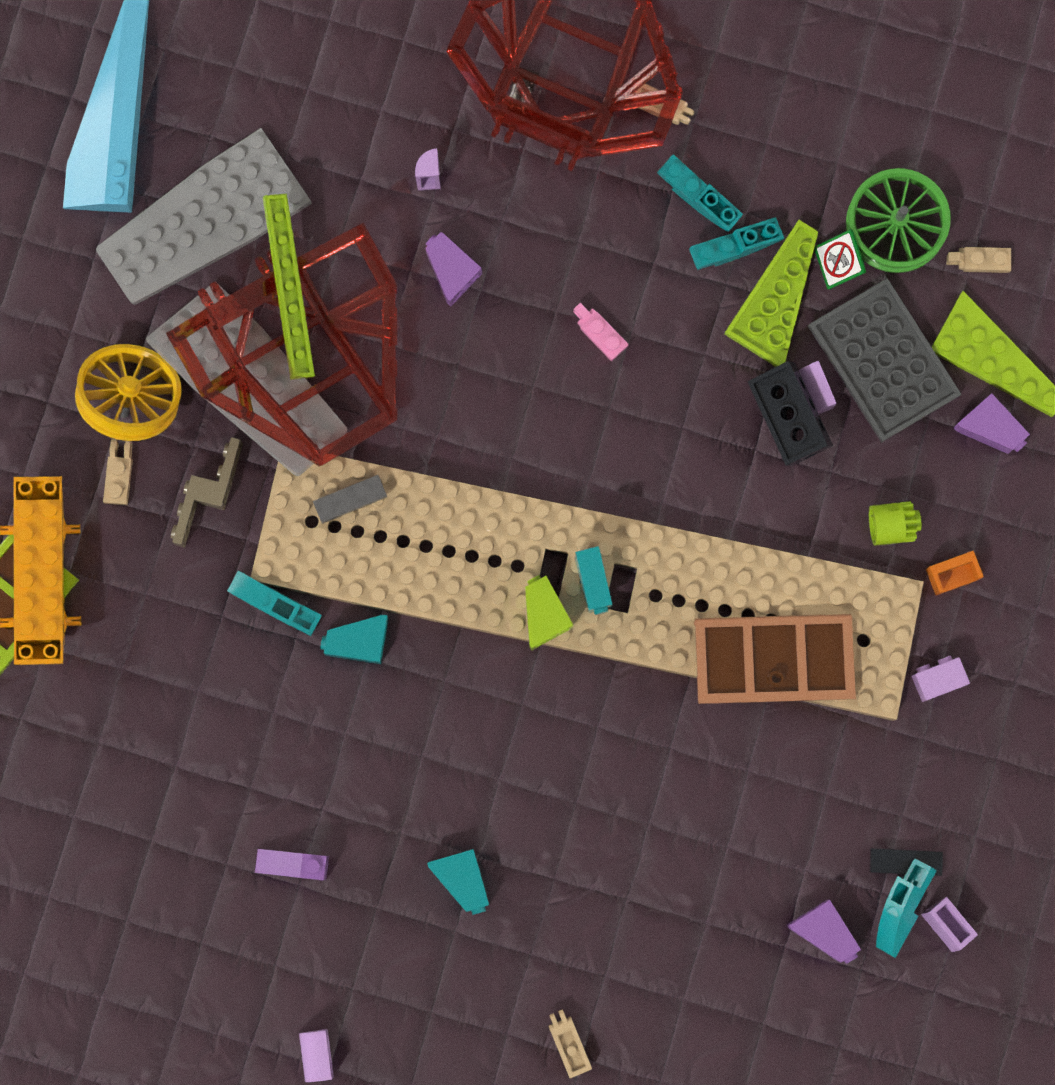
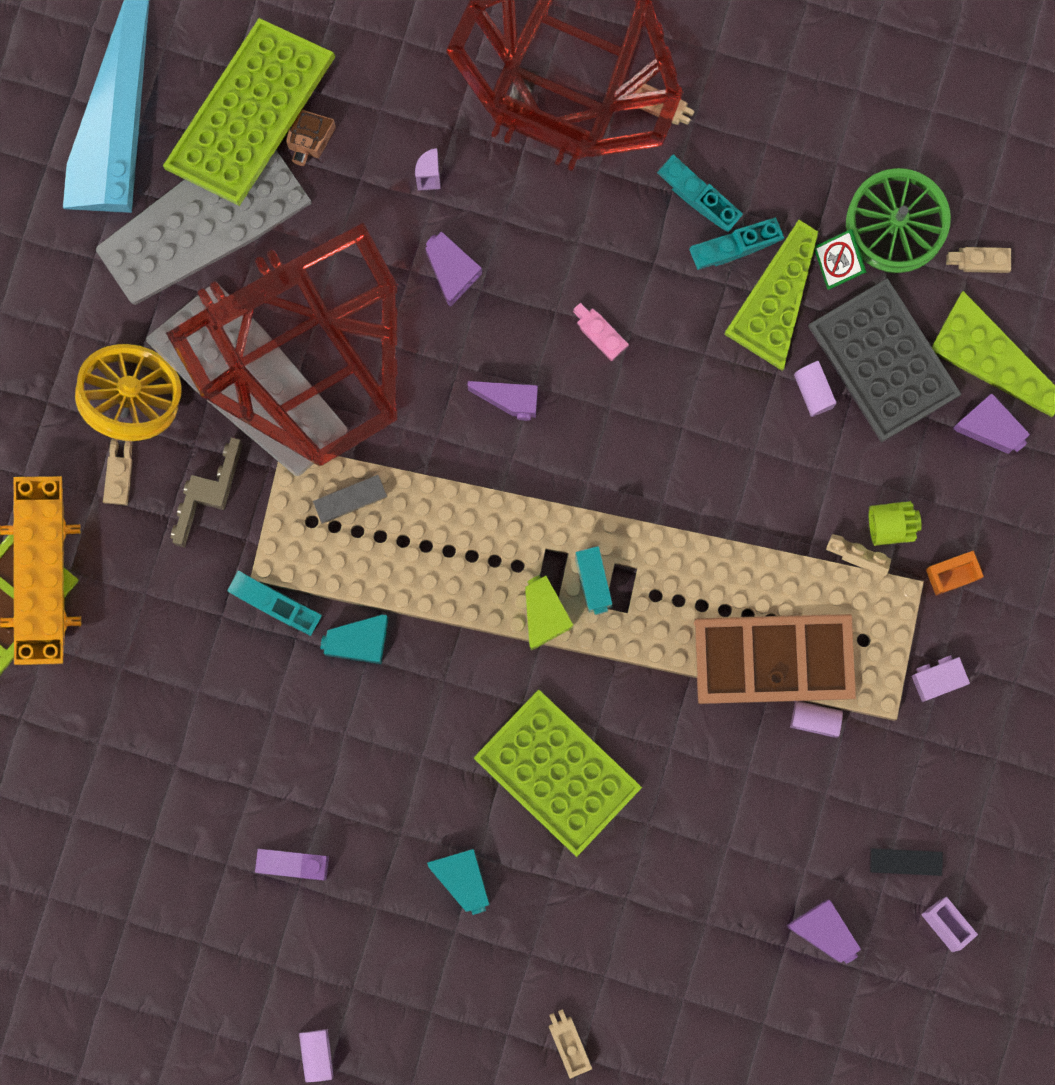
lime tile [263,194,315,380] -> none
black brick [747,361,833,466] -> none
teal slope [876,858,937,958] -> none
none -> lime plate [163,18,335,206]
none -> torso [287,110,336,166]
none -> medium lavender slope [468,381,538,421]
none -> lime plate [474,690,642,857]
none -> lavender brick [790,701,843,738]
none -> tan hinge [826,534,891,576]

